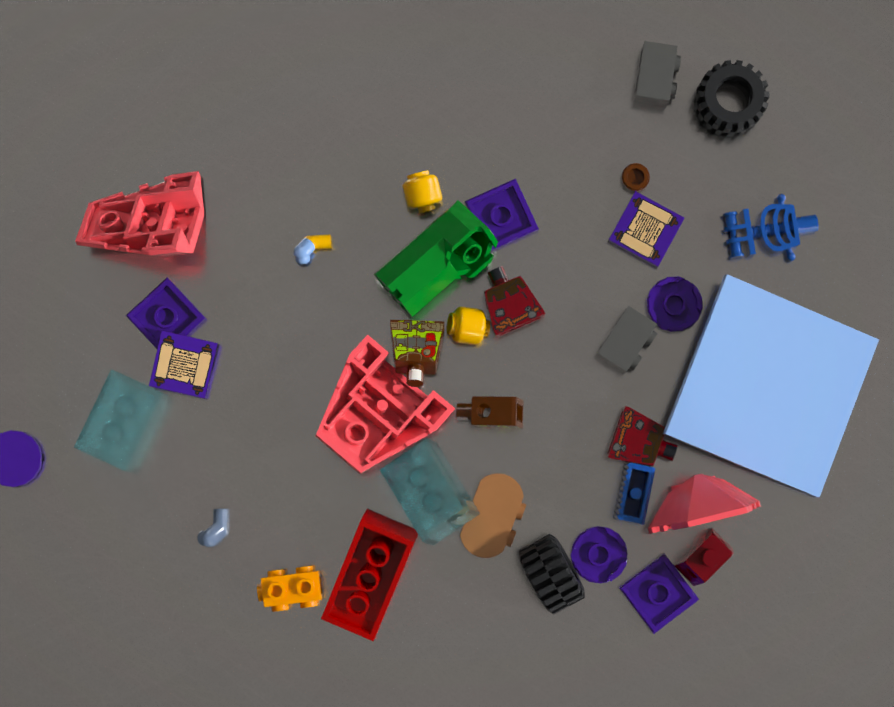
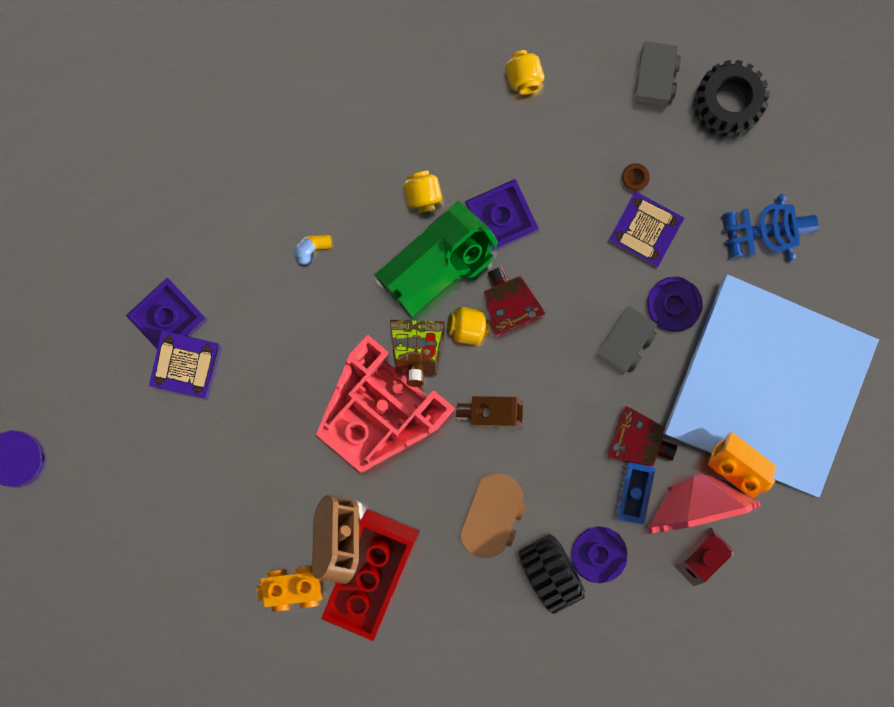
clear light blue brick [74,369,168,472] -> none
coral wedge [75,171,204,256] -> none
sand blue arm [197,509,228,547] -> none
clear light blue brick [380,438,480,545] -> none
dark purple tile [618,553,699,634] -> none
none -> medium nougat brick [312,495,359,584]
none -> yellow head [505,50,545,94]
none -> light orange brick [708,432,776,499]

